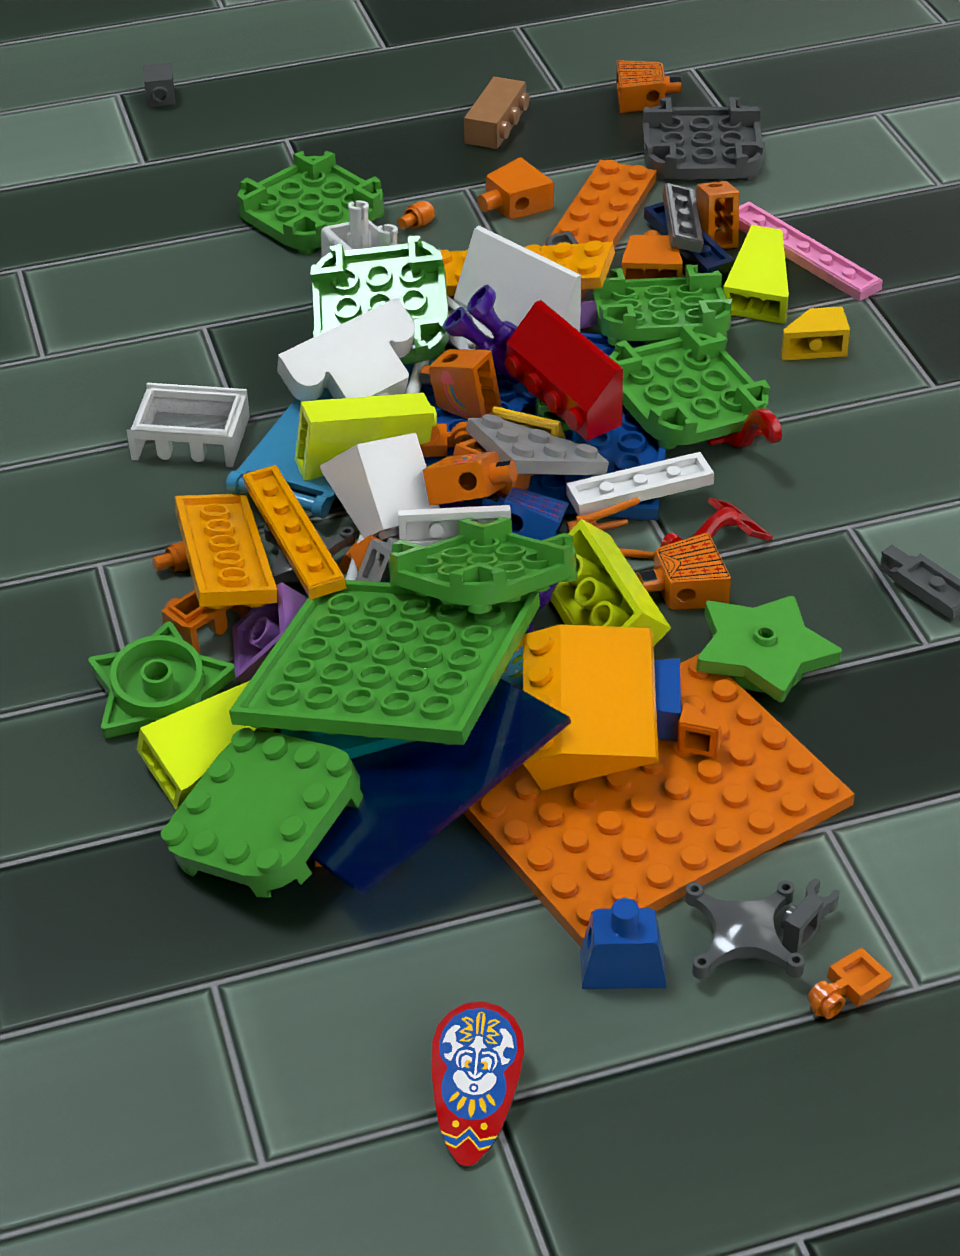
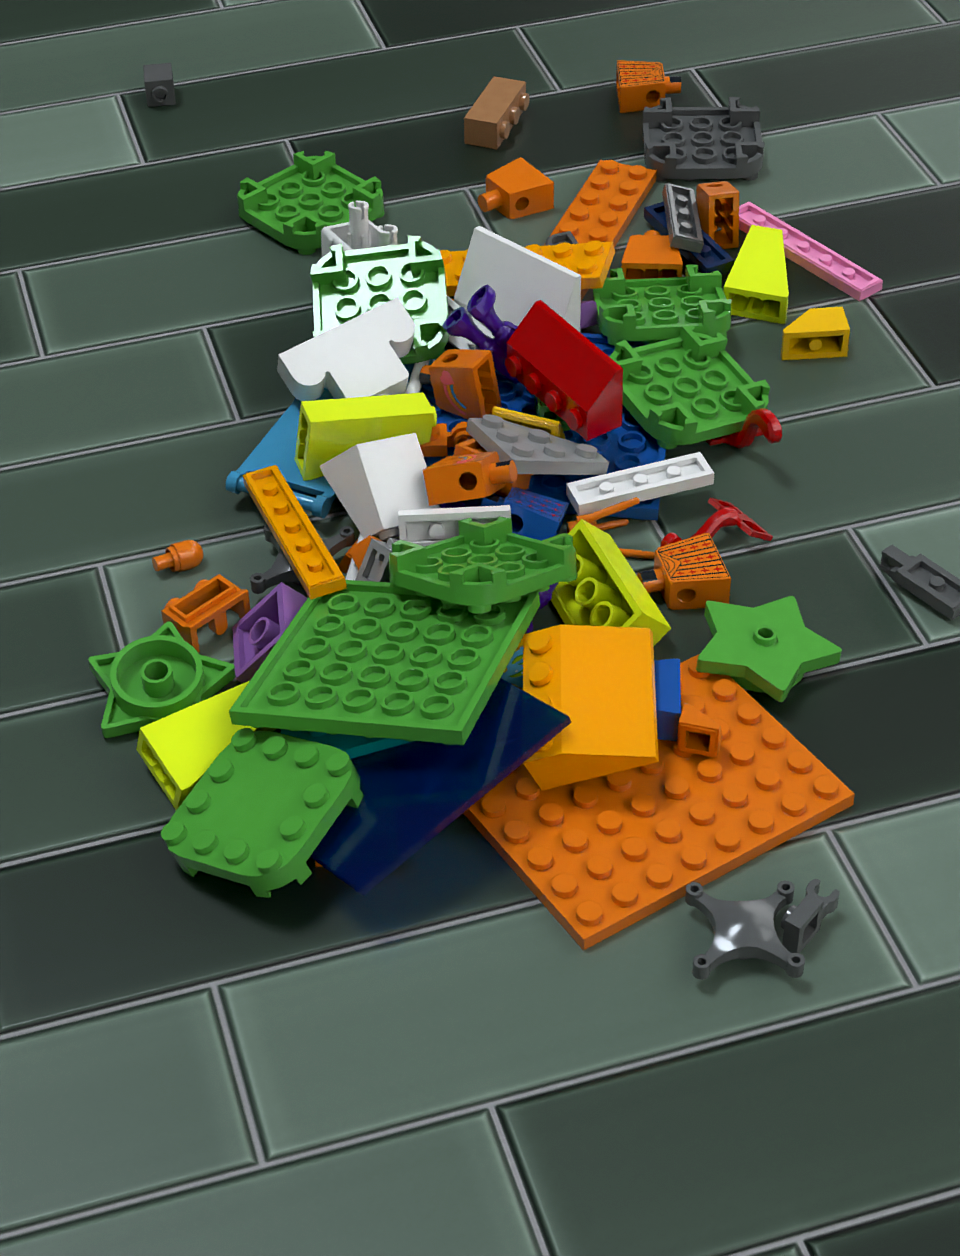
white window [126,383,250,467] -> none
light orange plate [175,493,277,609] -> none
orange cylinder [397,201,435,230] -> none
shield [431,1001,525,1168] -> none
blue torso [580,898,666,989] -> none
orange plate [807,947,893,1019] -> none

